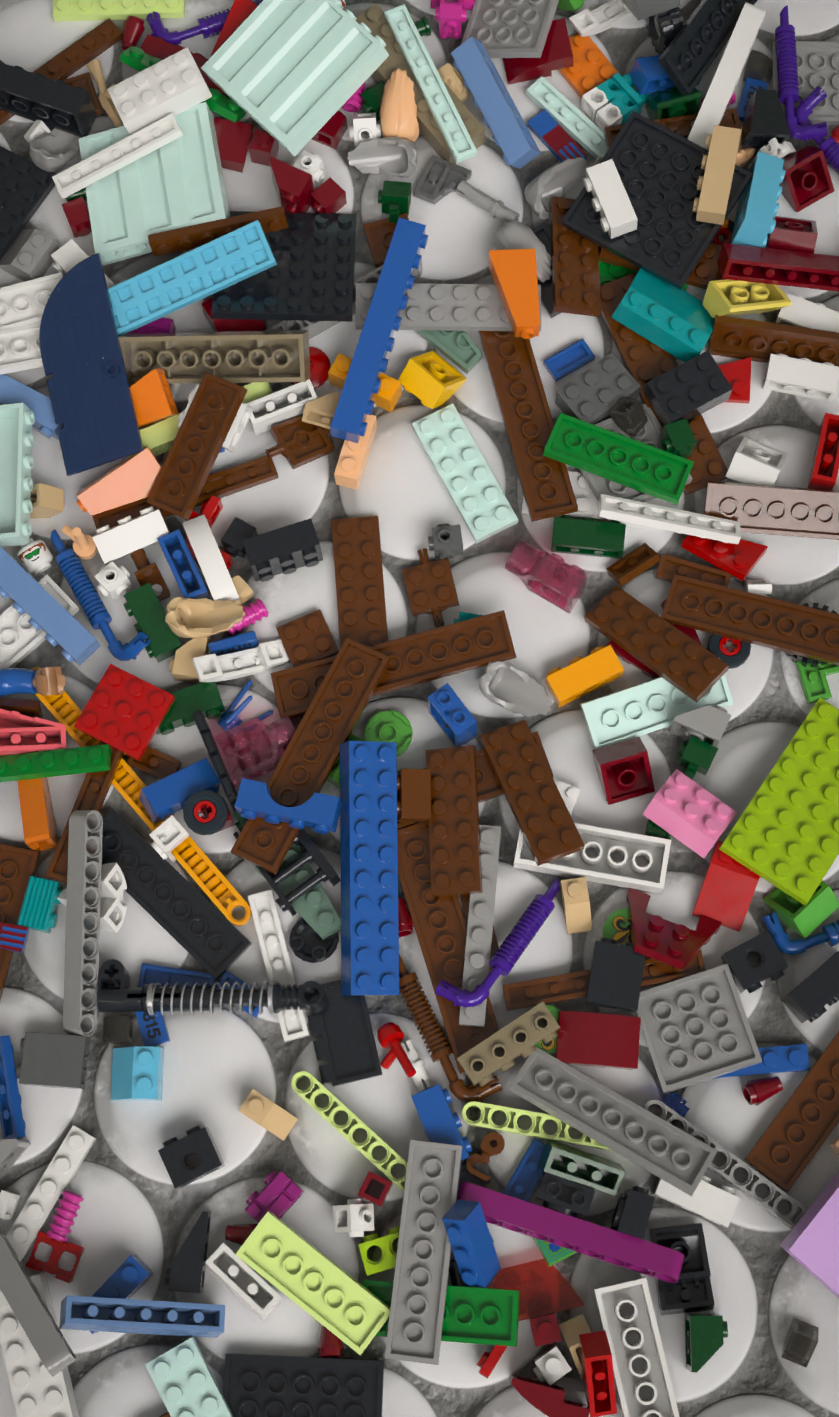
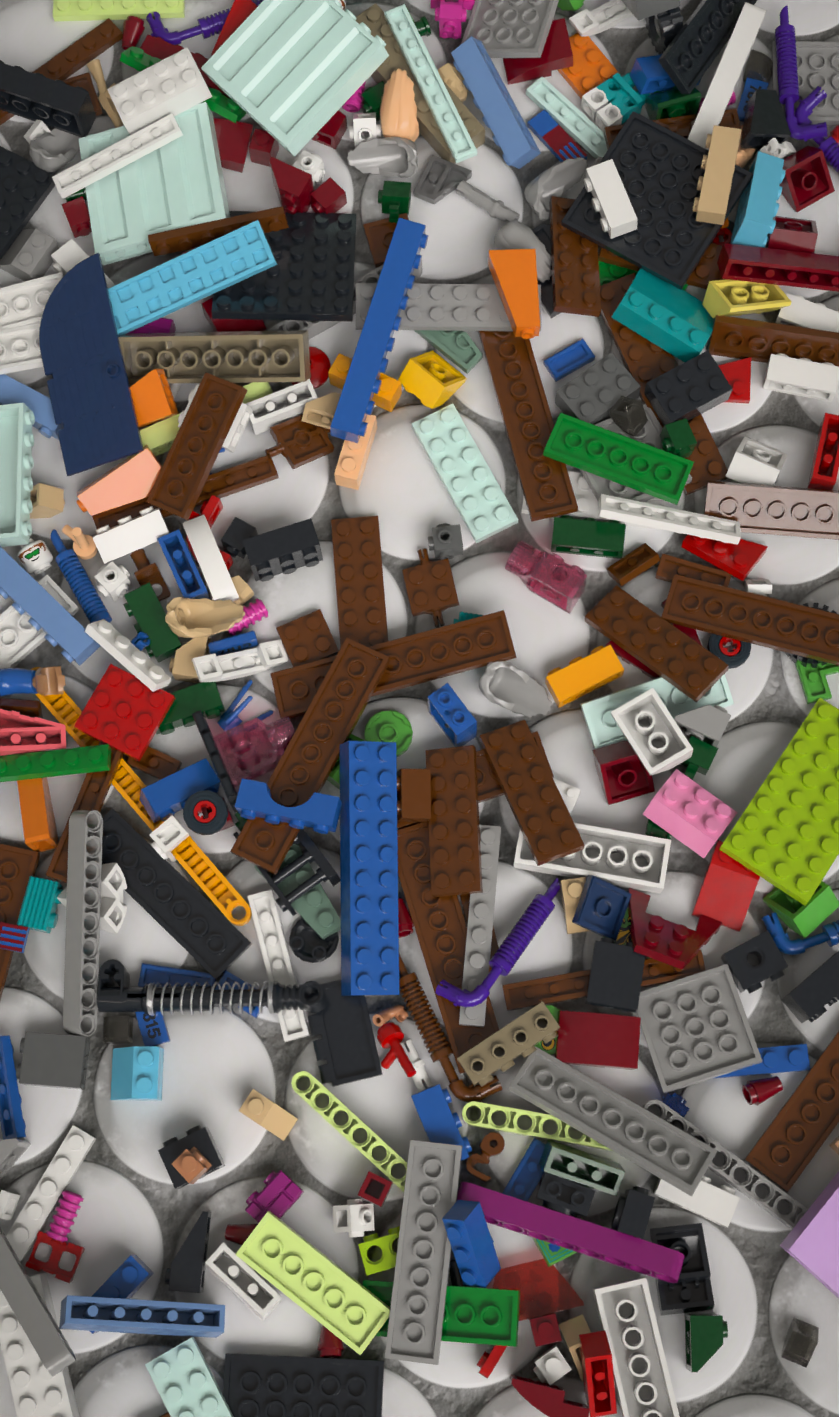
none -> white plate [85,619,172,692]
none -> nougat brick [172,1146,212,1184]
none -> nougat arm [373,1004,409,1026]
none -> dark blue tile [572,875,632,940]
none -> white slope [610,688,693,776]

